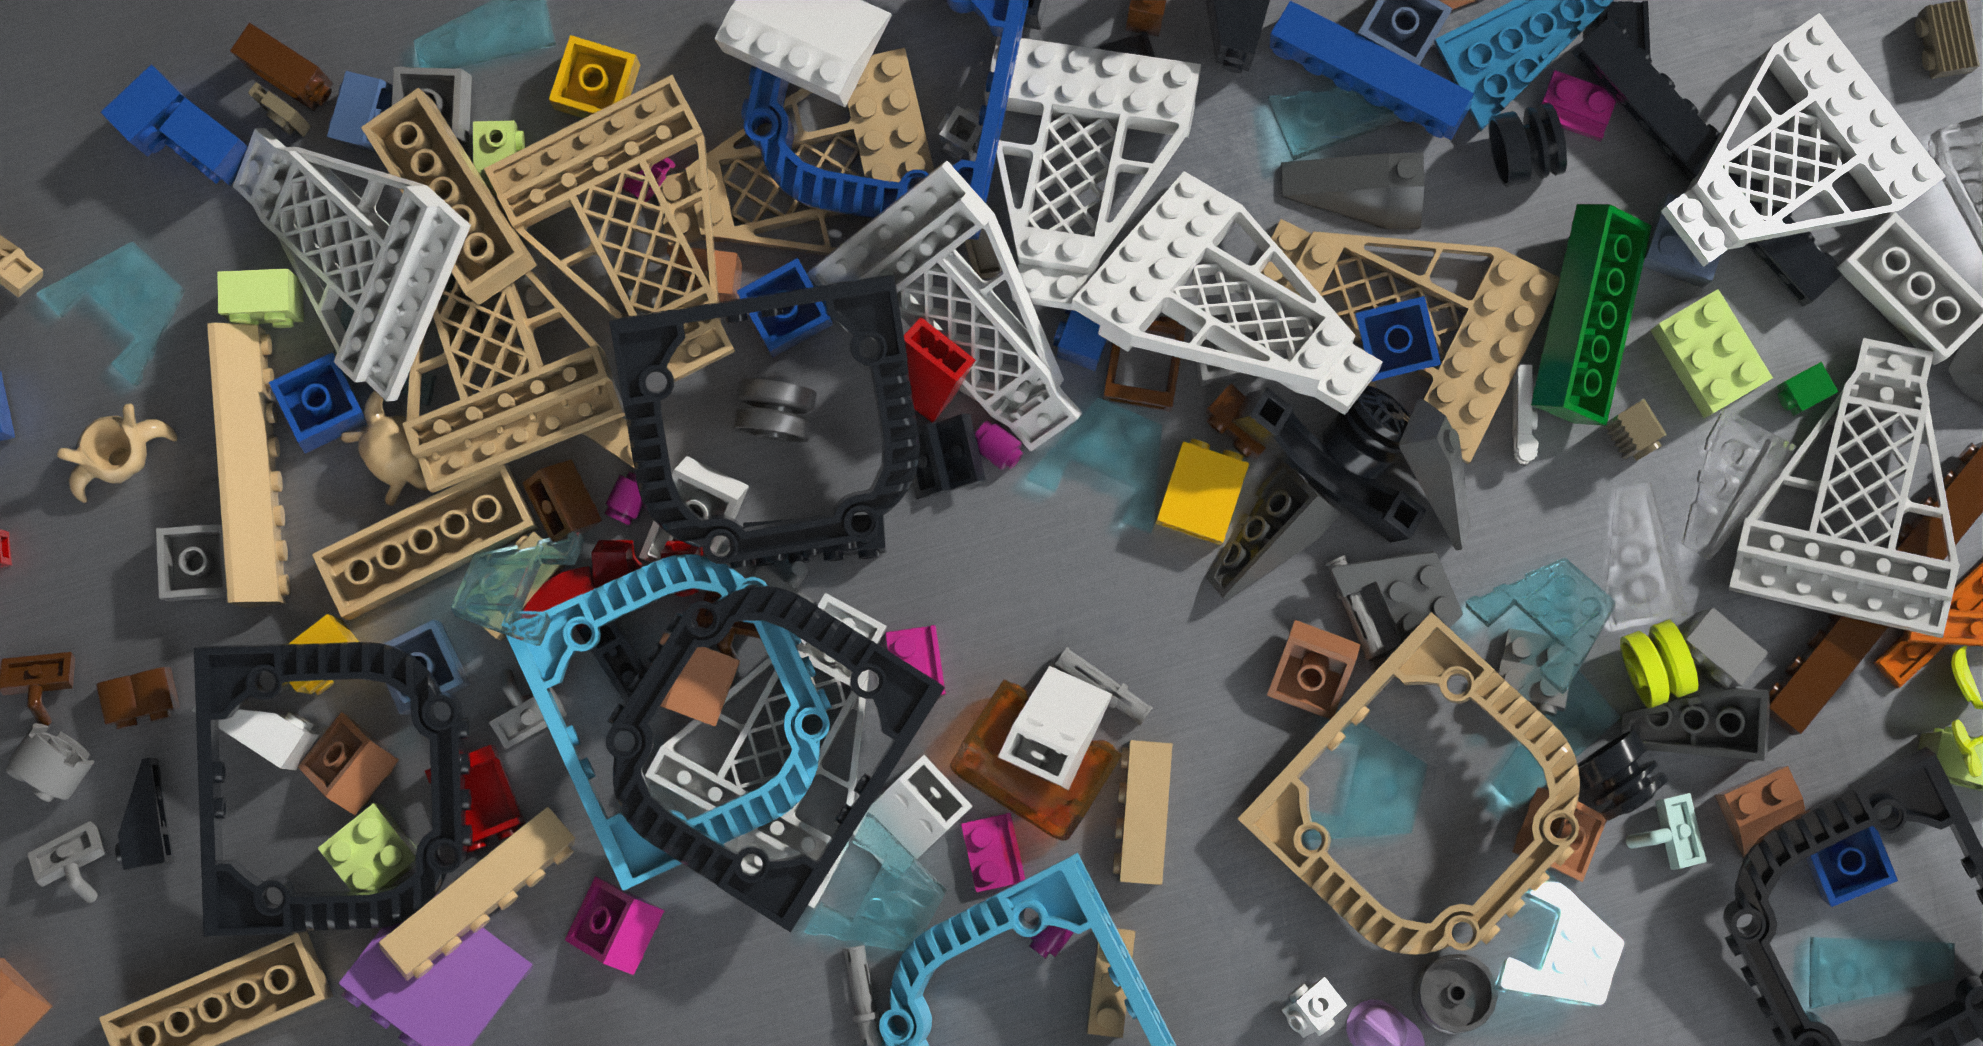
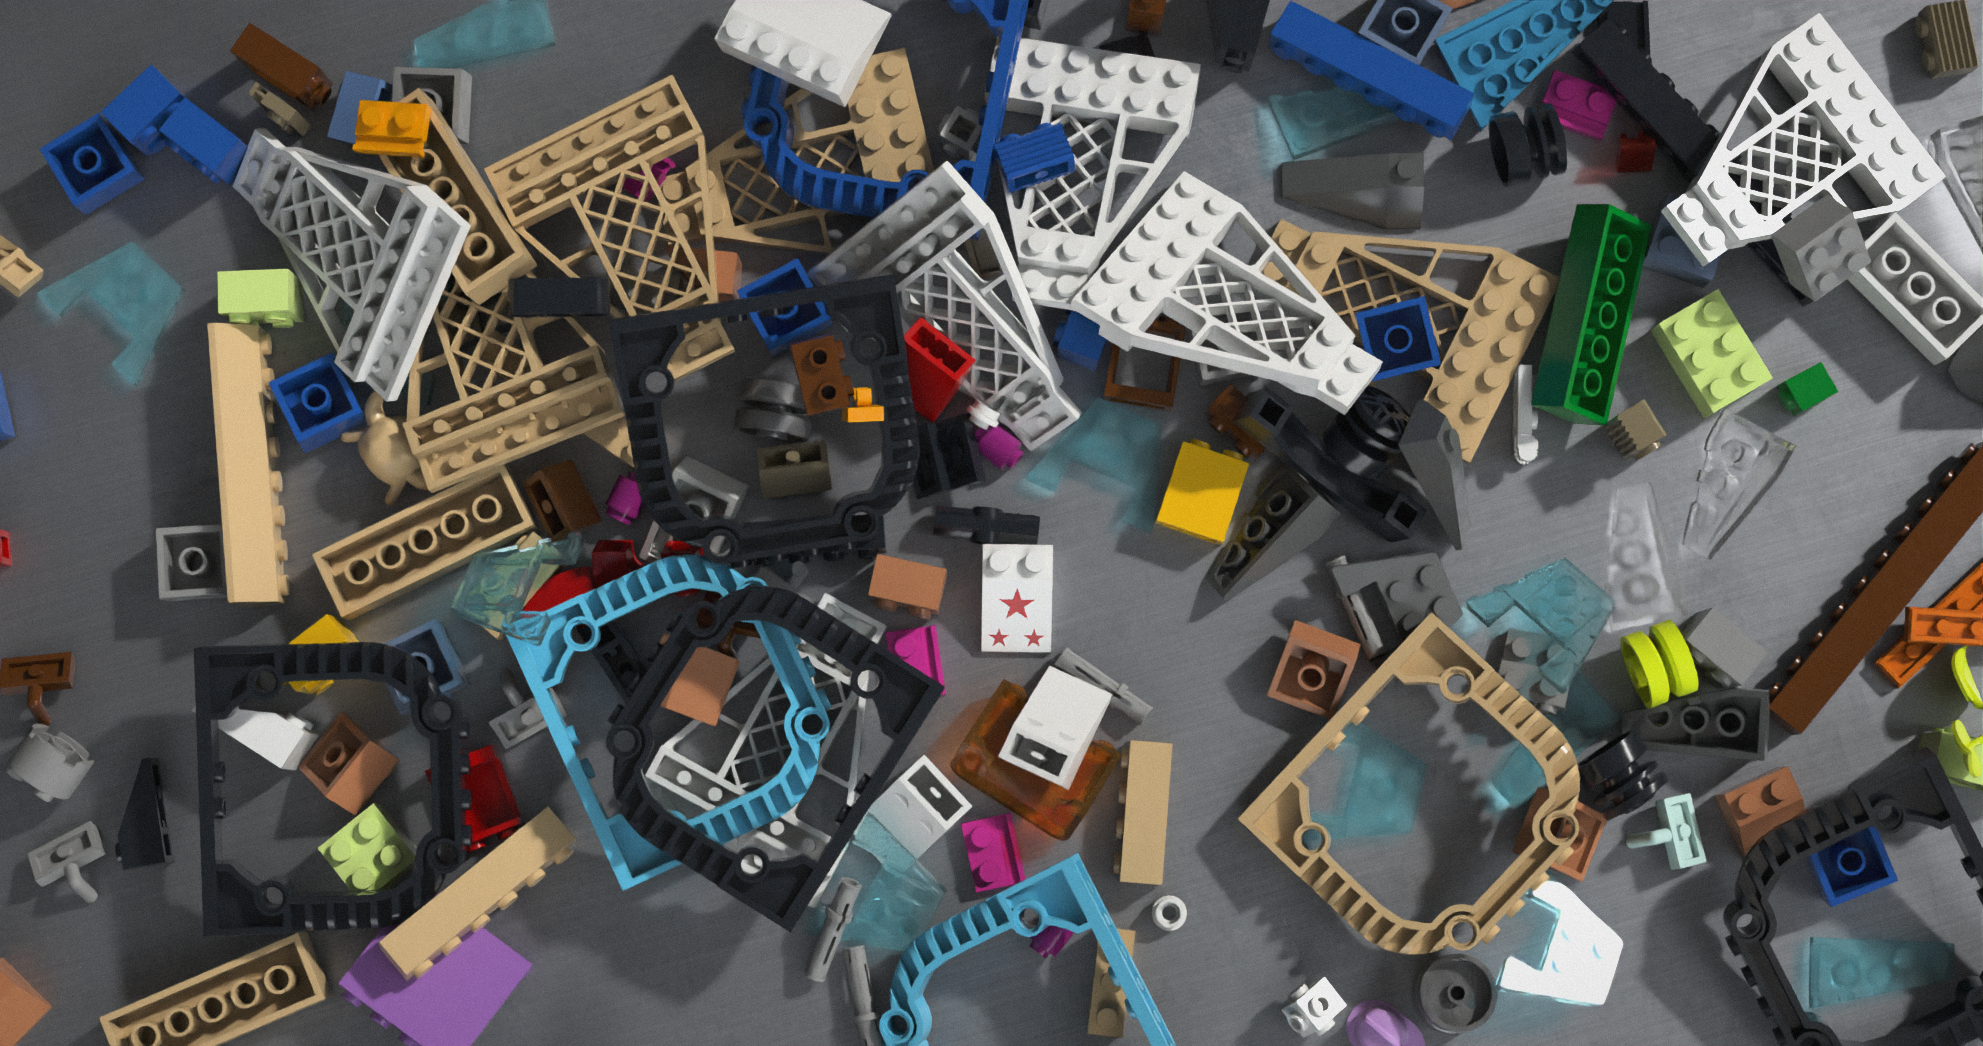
tan piece [57,404,177,503] -> none
reddish brown brick [96,667,180,730] -> none
yellowish green brick [473,120,525,196] -> none
yellow brick [549,35,641,118] -> none
dark pink slope [565,876,664,975] -> none
white wing [1729,338,1960,638] -> none
none -> blue brick [39,113,145,215]
none -> light orange plate [352,100,431,158]
none -> black beam [508,277,610,318]
none -> dark tan brick [757,439,832,498]
none -> reddish brown brick [789,333,854,416]
none -> light grey pin [804,877,862,982]
none -> light orange tile [841,387,884,422]
none -> nougat brick [868,554,947,620]
none -> black piece [933,505,1040,545]
none -> white plate [966,399,1000,430]
none -> white slope [981,544,1053,653]
none -> blue brick [994,122,1075,193]
none -> white plate [1151,895,1187,931]
none -> clear red tile [1615,132,1656,173]
none -> light grey brick [1771,194,1871,302]

